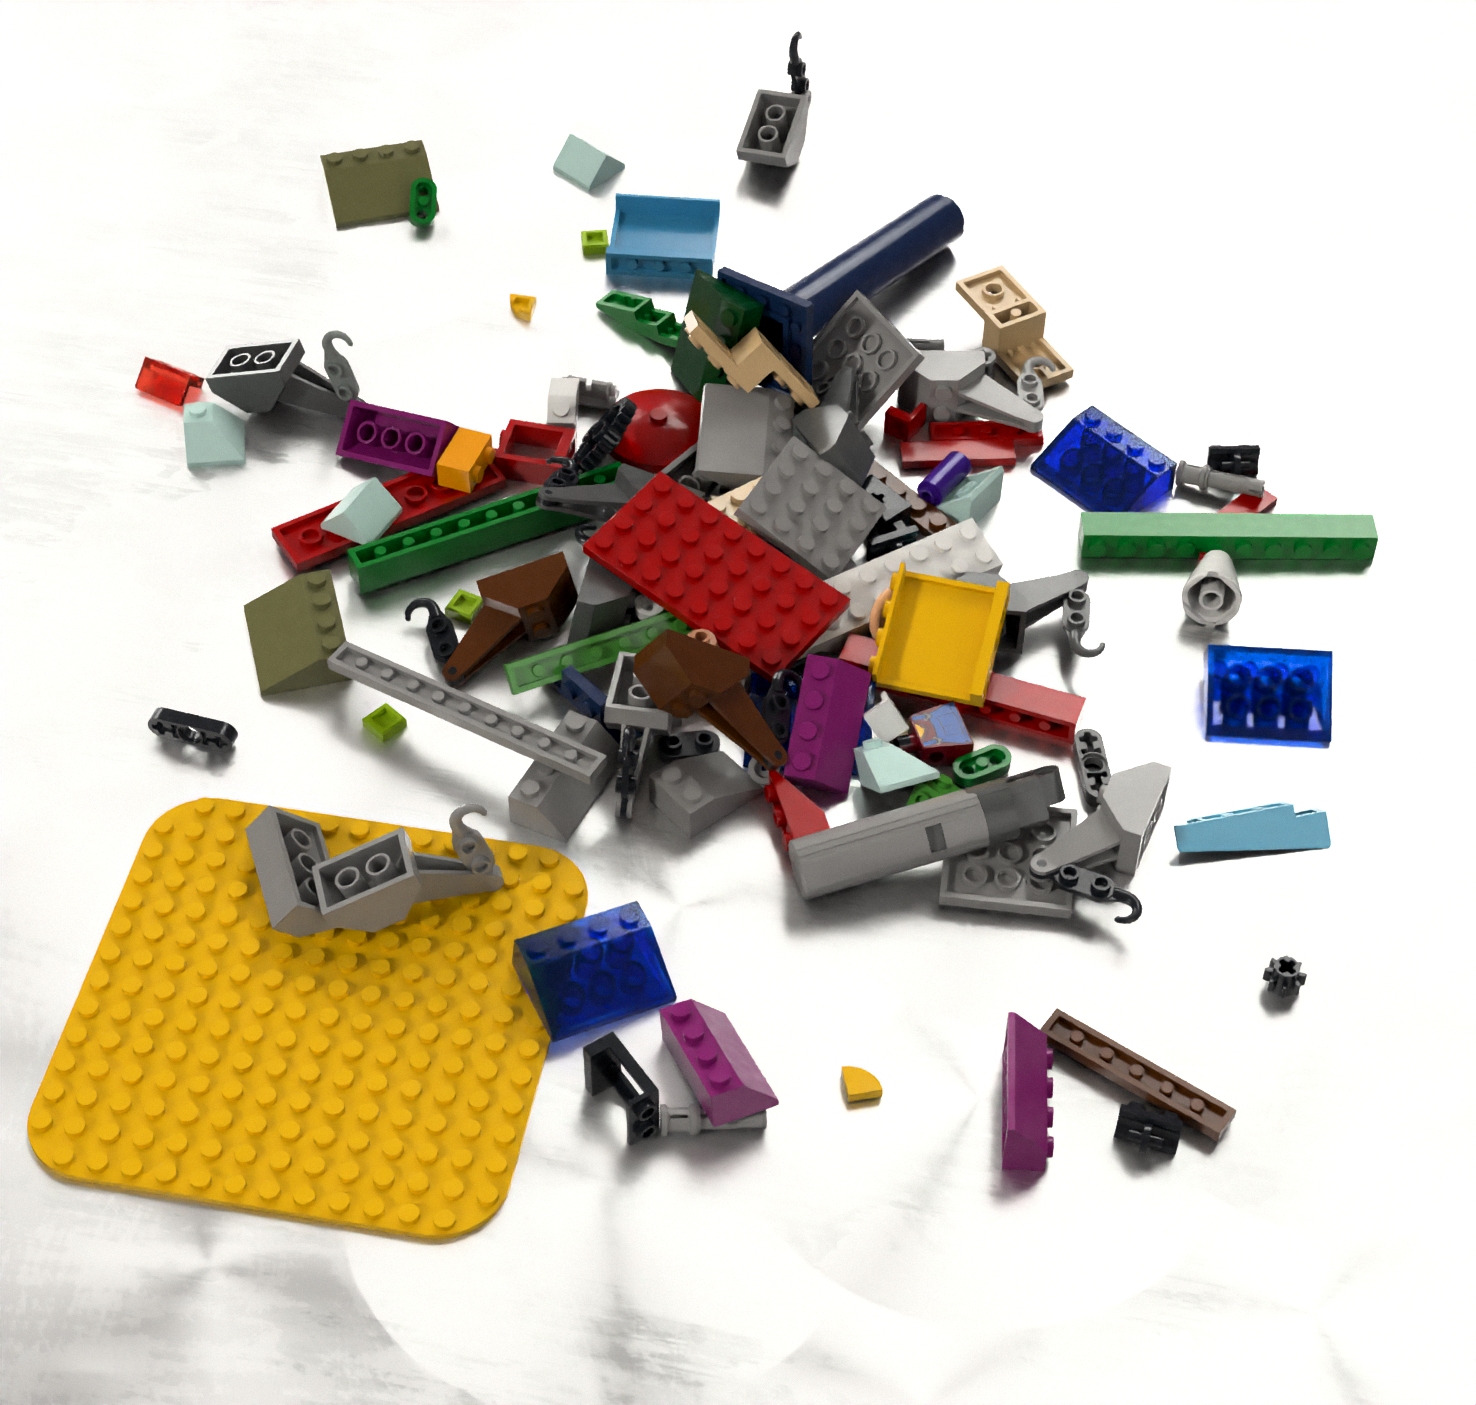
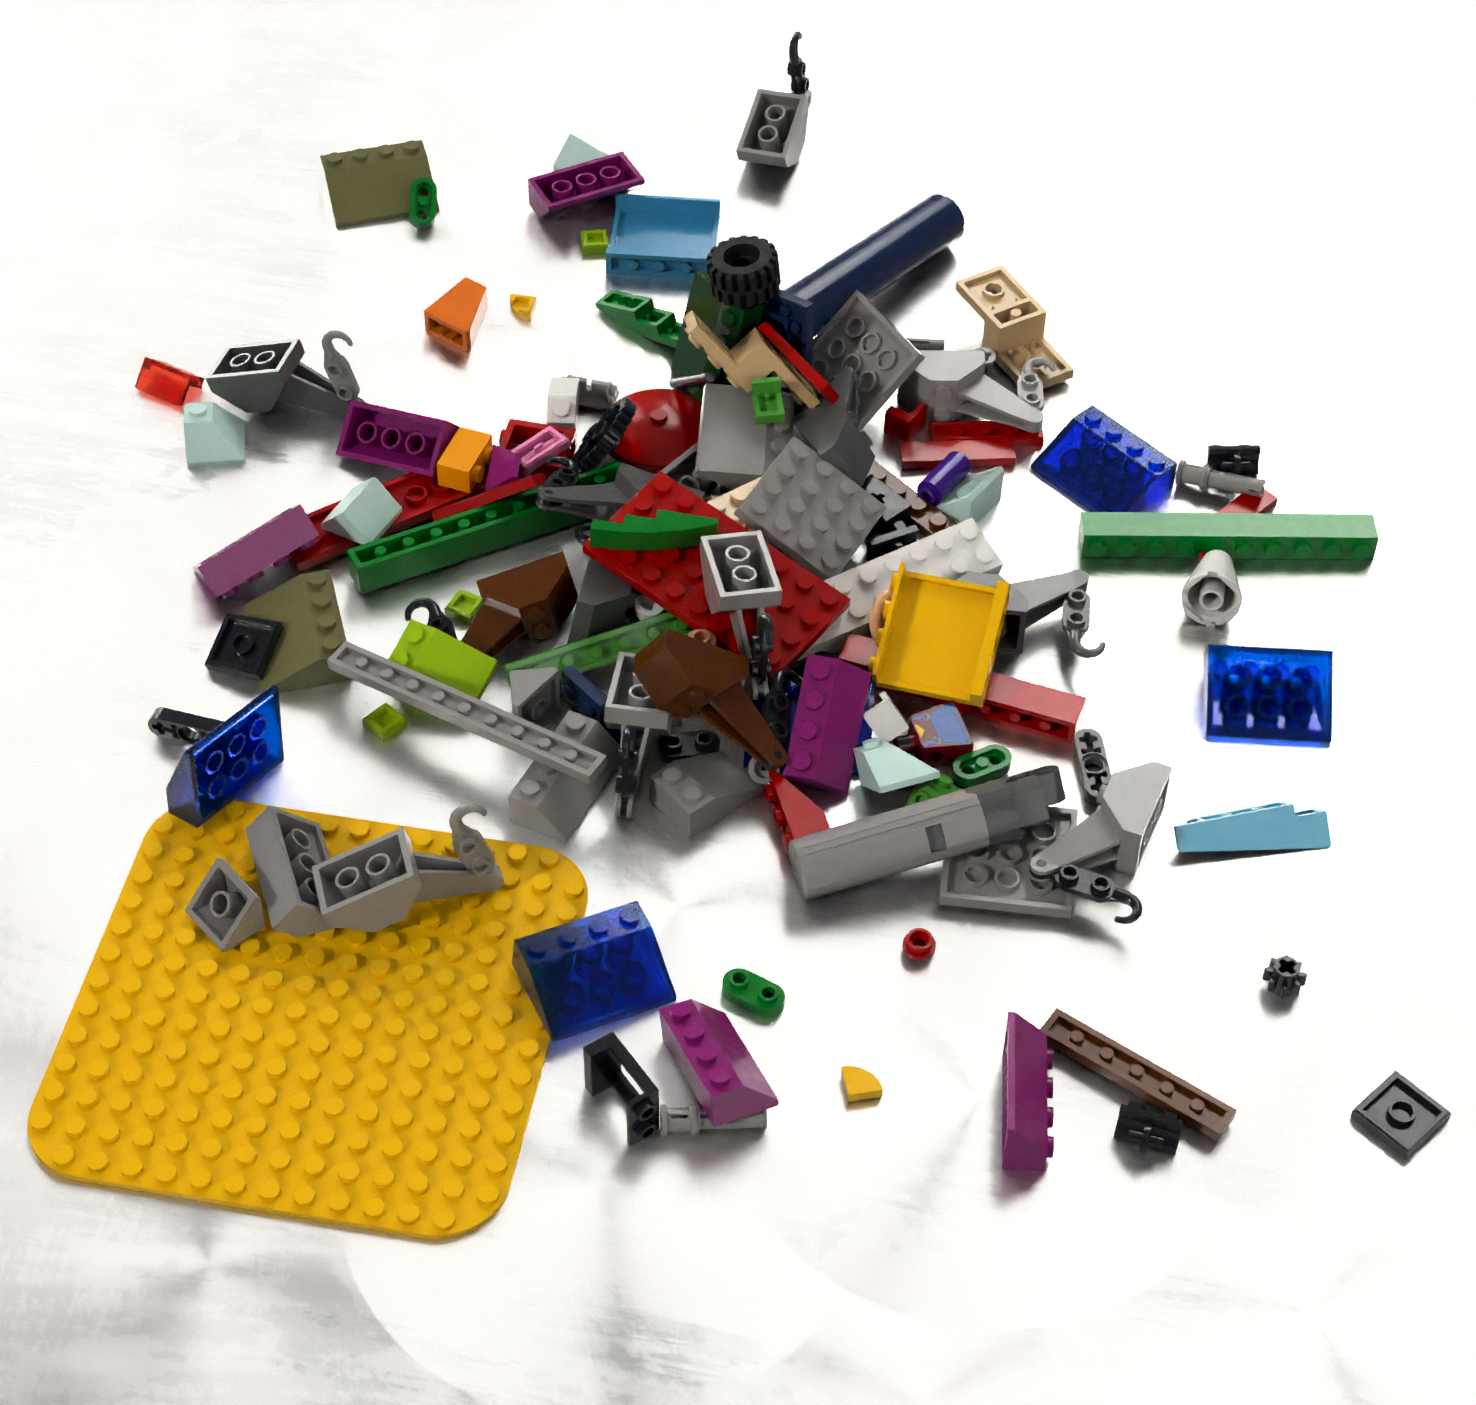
none -> clear blue slope [166,685,284,828]
none -> light grey slope [184,857,266,952]
none -> magenta slope [192,504,319,600]
none -> black tile [204,612,284,680]
none -> lime slope [389,619,500,699]
none -> orange slope [424,277,488,353]
none -> red tile [431,473,546,521]
none -> magenta slope [485,444,524,494]
none -> light grey slope [509,667,561,727]
none -> bright pink tile [511,426,570,475]
none -> magenta slope [527,151,645,219]
none -> green slope [590,509,718,551]
none -> black bar [669,371,716,389]
none -> light grey slope [700,530,782,700]
none -> black tyre [706,235,781,308]
none -> green plate [722,968,785,1018]
none -> bright green bracket [751,377,785,424]
none -> red tile [757,321,839,405]
none -> red plate [902,928,936,960]
none -> tile [1351,1070,1451,1160]

